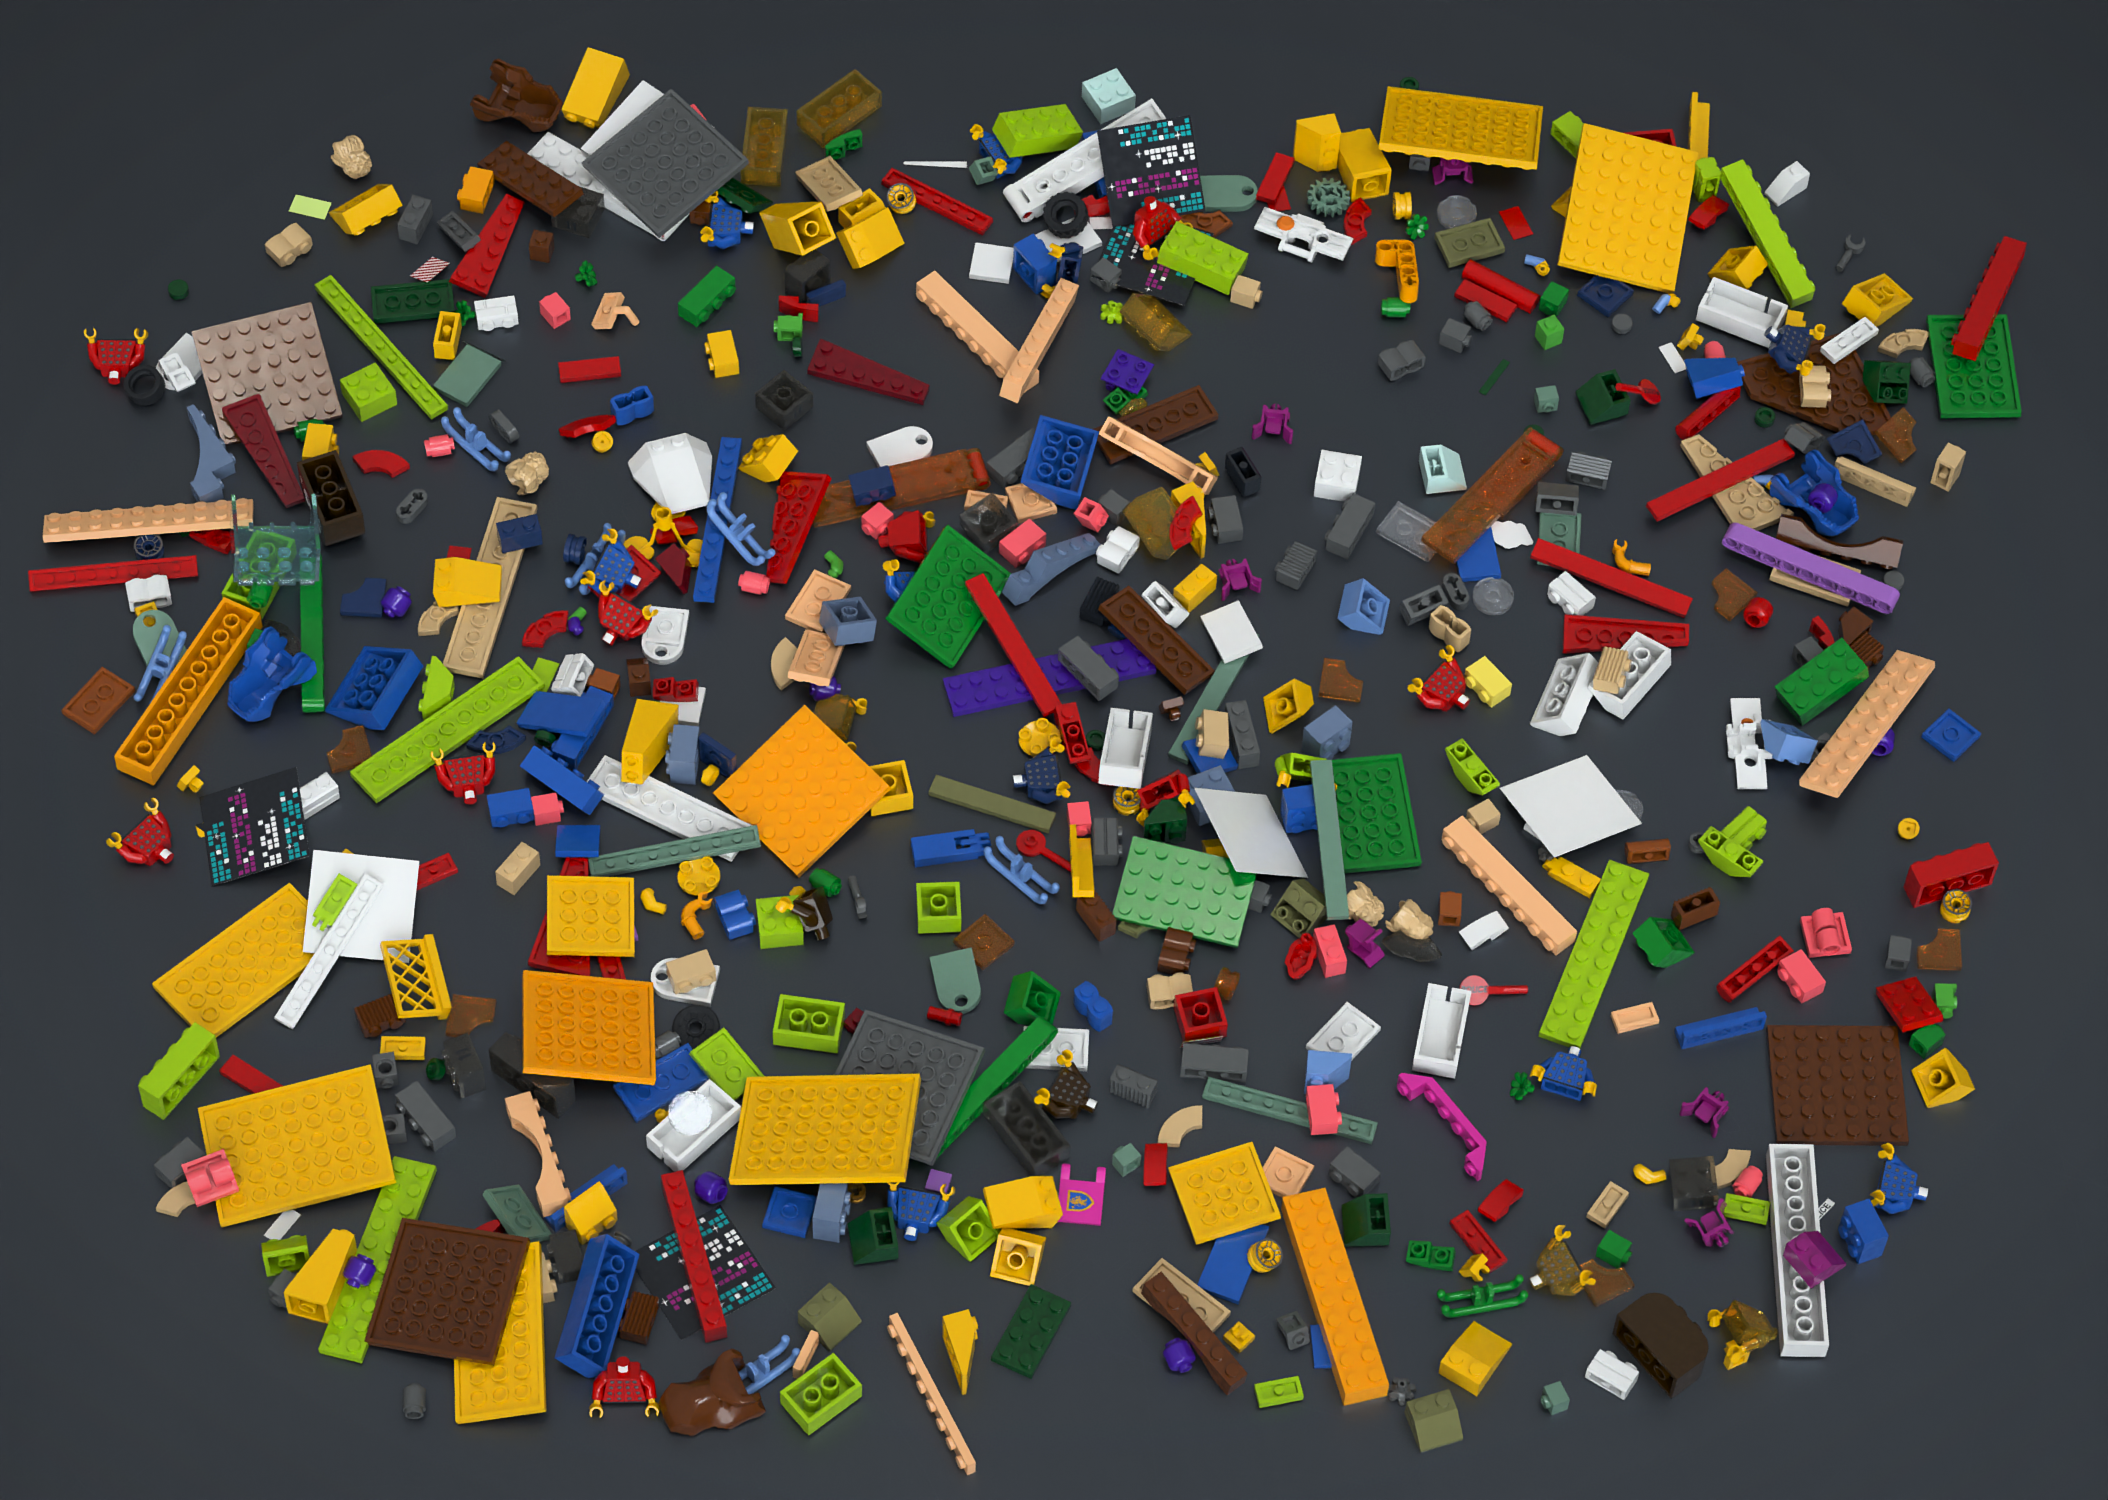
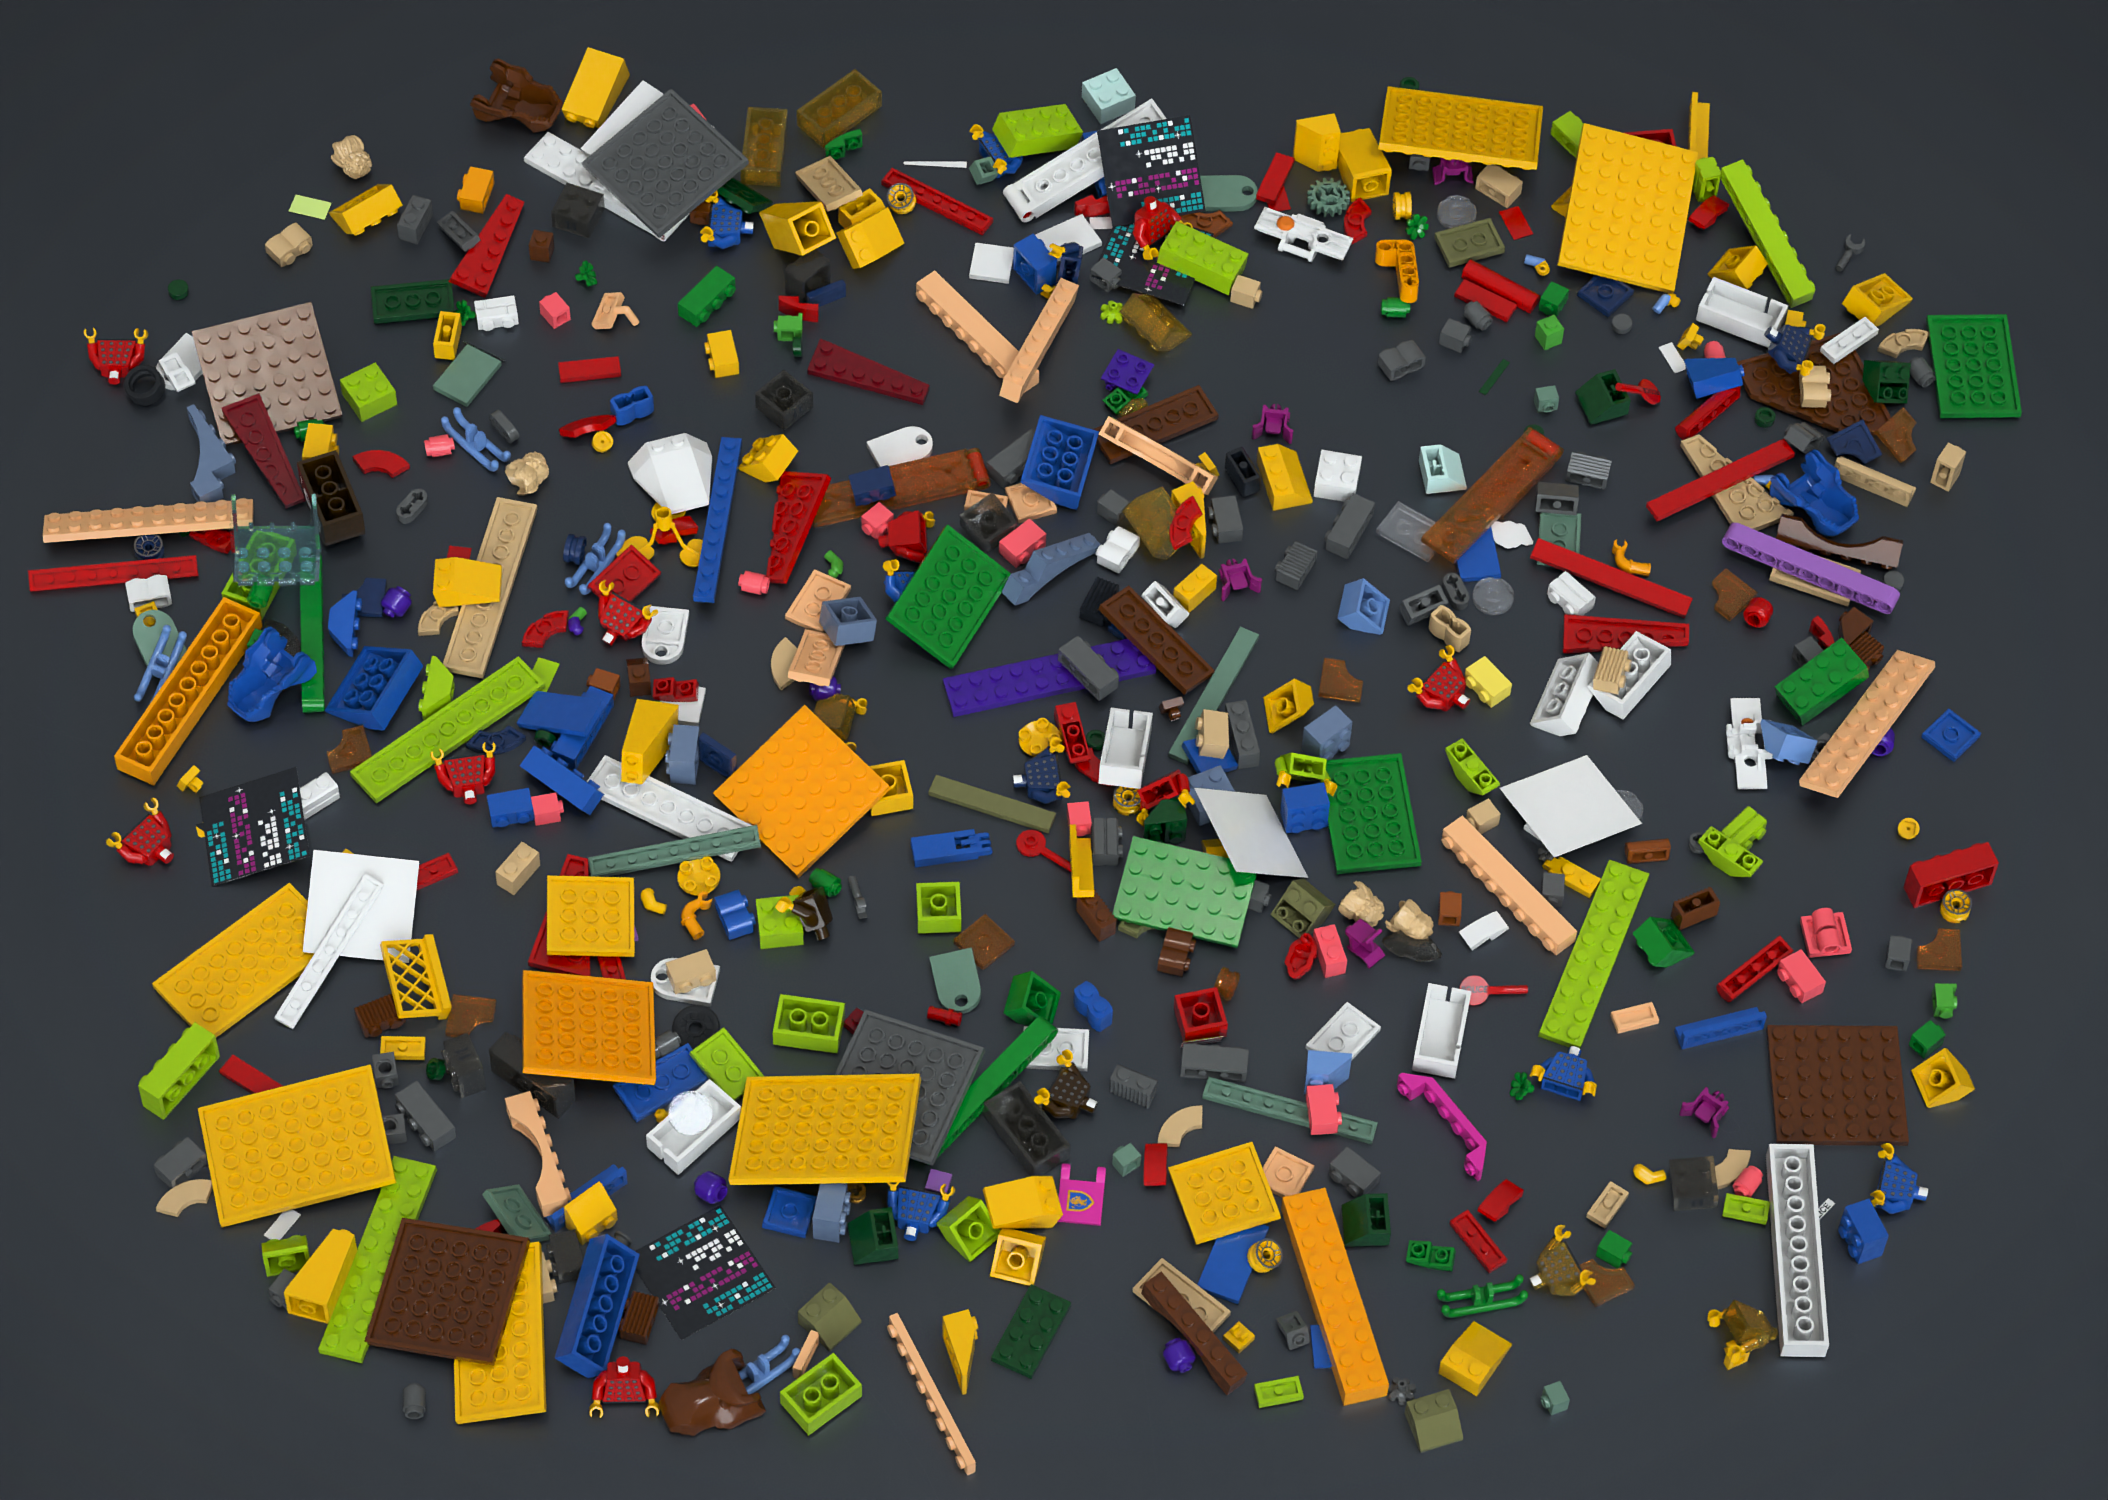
dark orange tile [61,667,136,734] -> none
coral plate [181,1149,239,1207] -> none
lime hinge [312,873,358,931] -> none
lime plate [314,275,448,420] -> none
dark purple head [343,1254,376,1289] -> none
sticker [410,257,450,283] -> none
reddish brown plate [477,141,584,217] -> none
dark blue brick [496,514,543,554] -> none
white brick [551,653,594,697] -> none
blue tile [555,825,601,857] -> none
blue torso [580,529,642,594] -> none
dark red slope [655,543,692,595] -> none
red brick [661,1170,727,1343] -> none
yellow tile [701,764,719,786] -> none
medium blue piece [707,492,776,566] -> none
red tile [965,573,1062,717] -> none
medium blue piece [983,836,1060,905] -> none
black tyre [1043,192,1089,238] -> none
coral brick [1074,497,1109,532] -> none
tan brick [1146,973,1193,1010] -> none
white tile [1200,600,1263,664] -> none
sand green tile [1310,760,1349,920] -> none
yellow tile [1459,1253,1490,1282] -> none
white brick [1585,1349,1639,1400] -> none
dark brown brick [1612,1293,1709,1399] -> none
magenta piece [1684,1198,1734,1247] -> none
white slope [1764,161,1810,207] -> none
magenta slope [1783,1231,1846,1289] -> none
dark purple head [1808,483,1838,513] -> none
red plate [1876,976,1943,1032] -> none
red brick [1951,236,2027,361] -> none
none -> blue slope [328,590,362,657]
none -> yellow slope [1257,444,1313,511]
none -> tan brick [1475,164,1523,208]
none -> dark grey brick [1541,872,1565,908]

